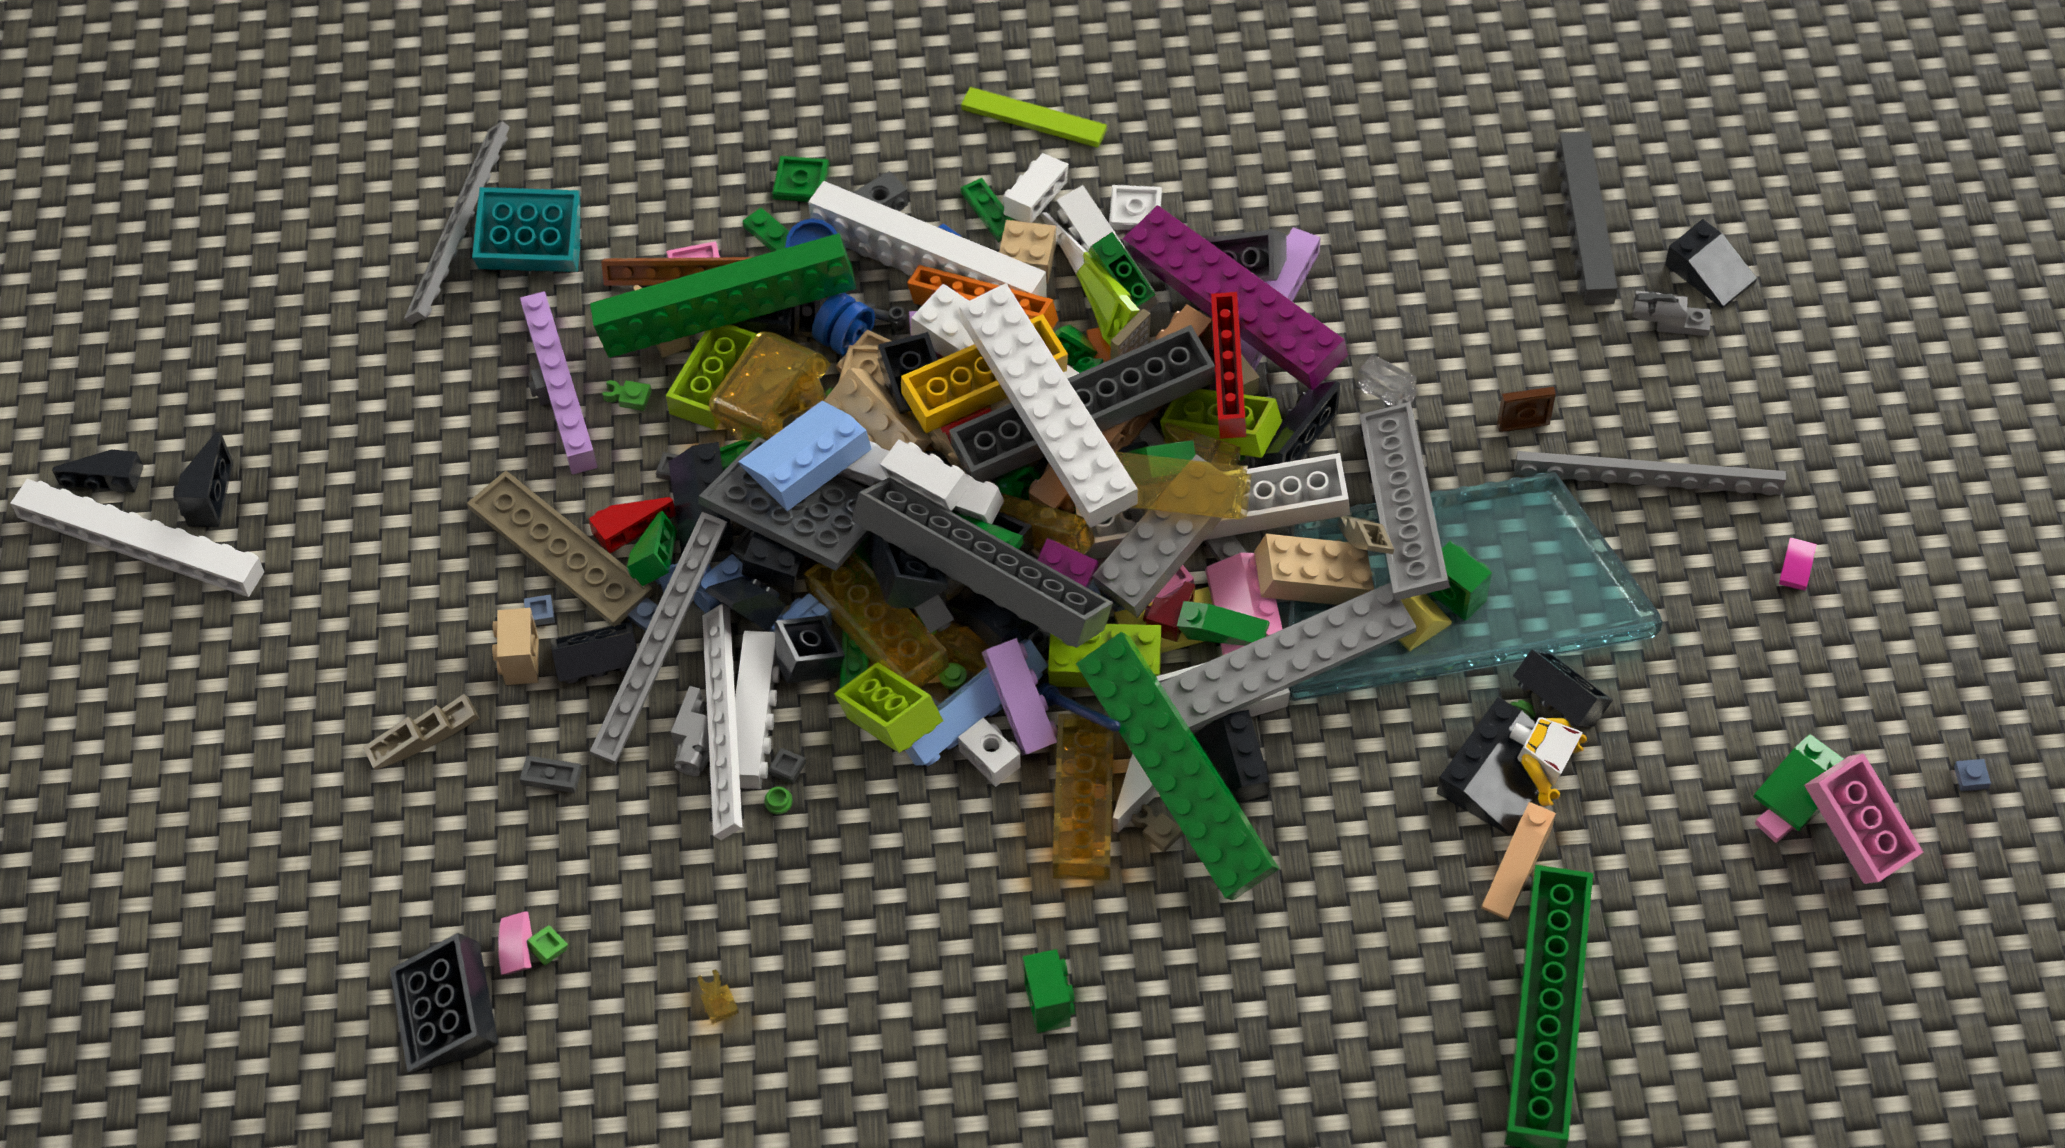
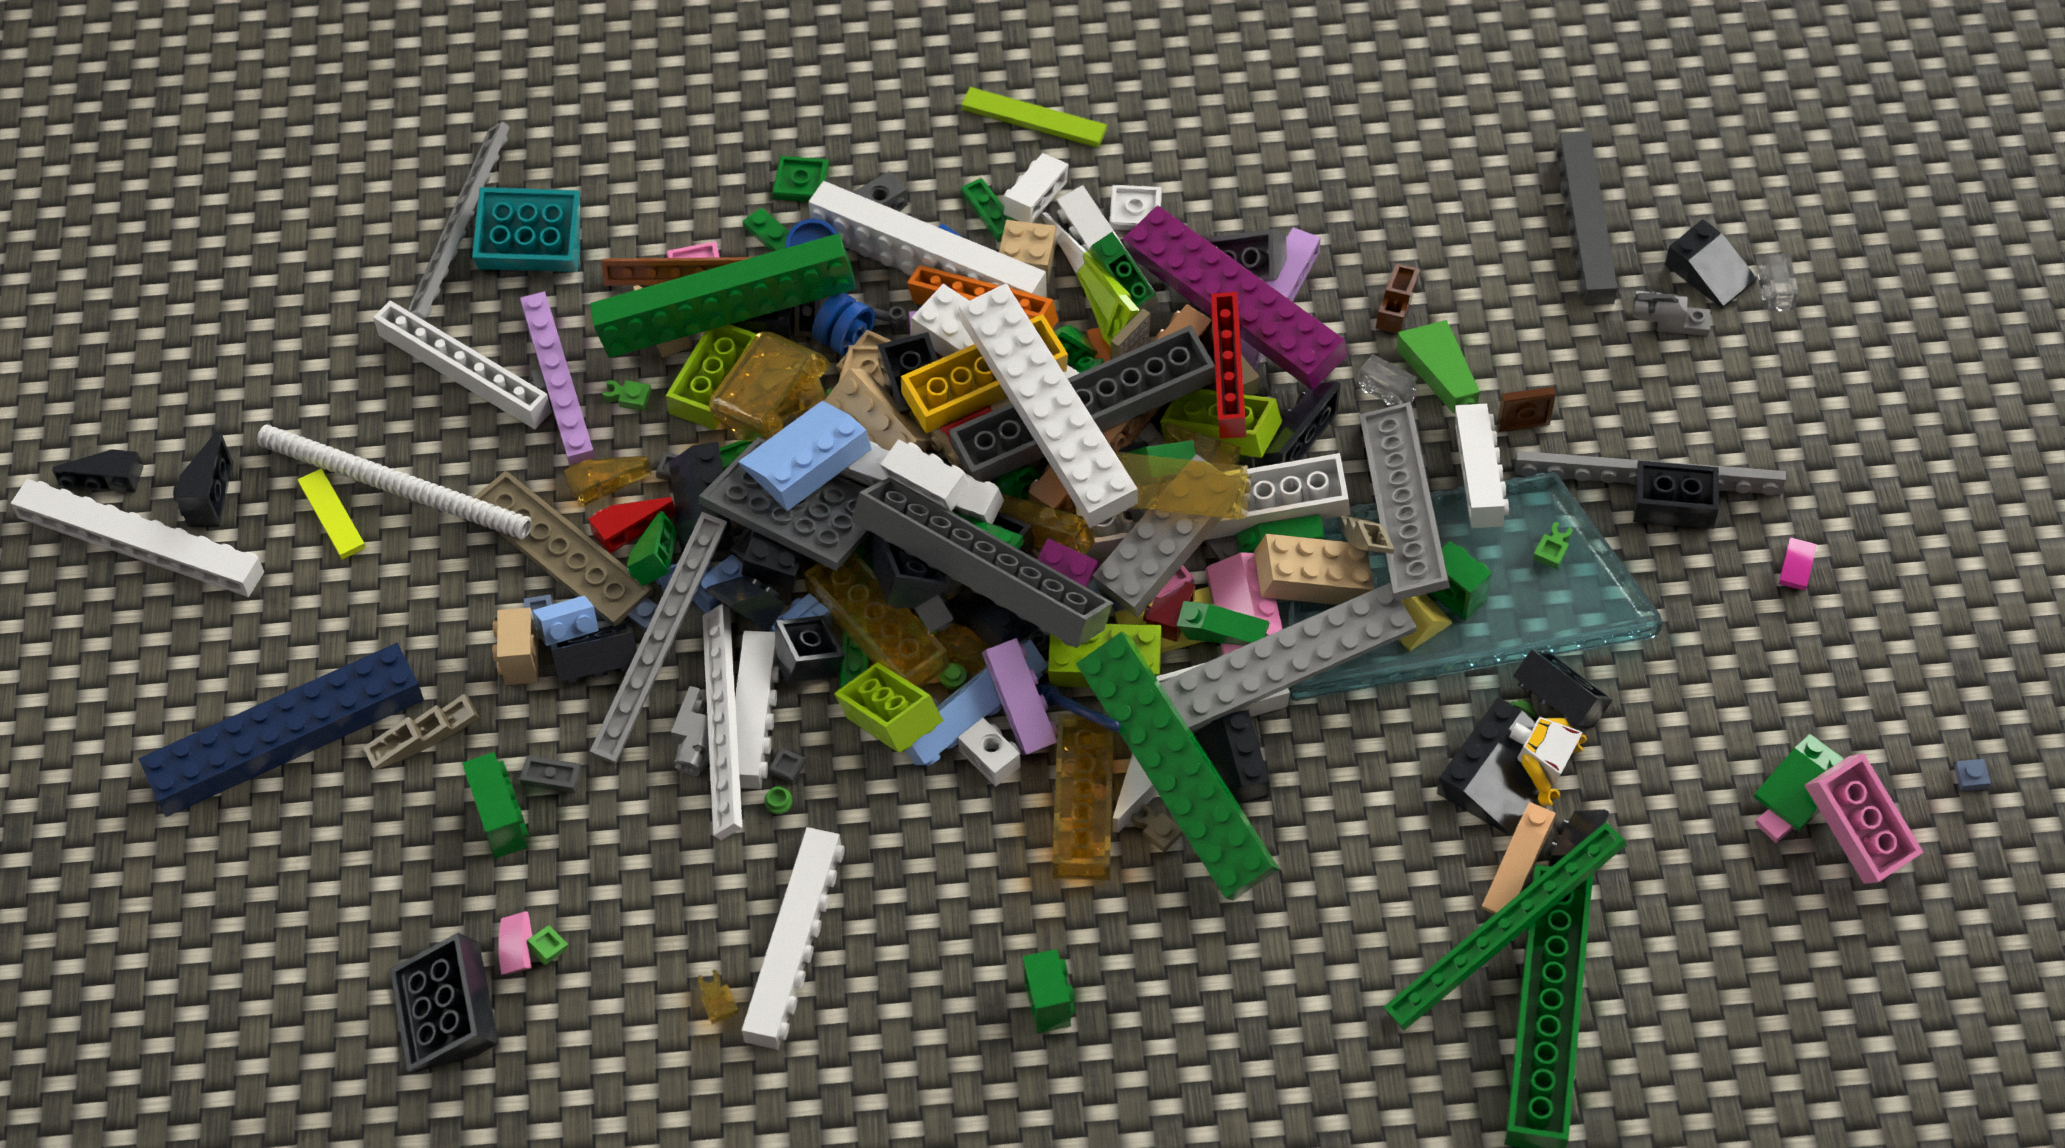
none -> dark blue brick [138,643,424,817]
none -> white piece [257,424,532,540]
none -> neon yellow tile [297,468,366,559]
none -> white brick [373,301,552,429]
none -> green brick [462,752,529,859]
none -> light blue brick [533,595,599,646]
none -> clear yellow slope [563,456,652,508]
none -> white brick [742,827,845,1050]
none -> green slope [1236,515,1324,553]
none -> reddish brown slope [1376,263,1420,334]
none -> green plate [1384,822,1627,1031]
none -> bright green slope [1396,320,1480,413]
none -> white brick [1455,404,1509,528]
none -> bright green plate [1533,521,1572,570]
none -> black slope [1546,809,1609,867]
none -> black slope [1633,460,1719,529]
none -> clear brick [1758,254,1798,311]

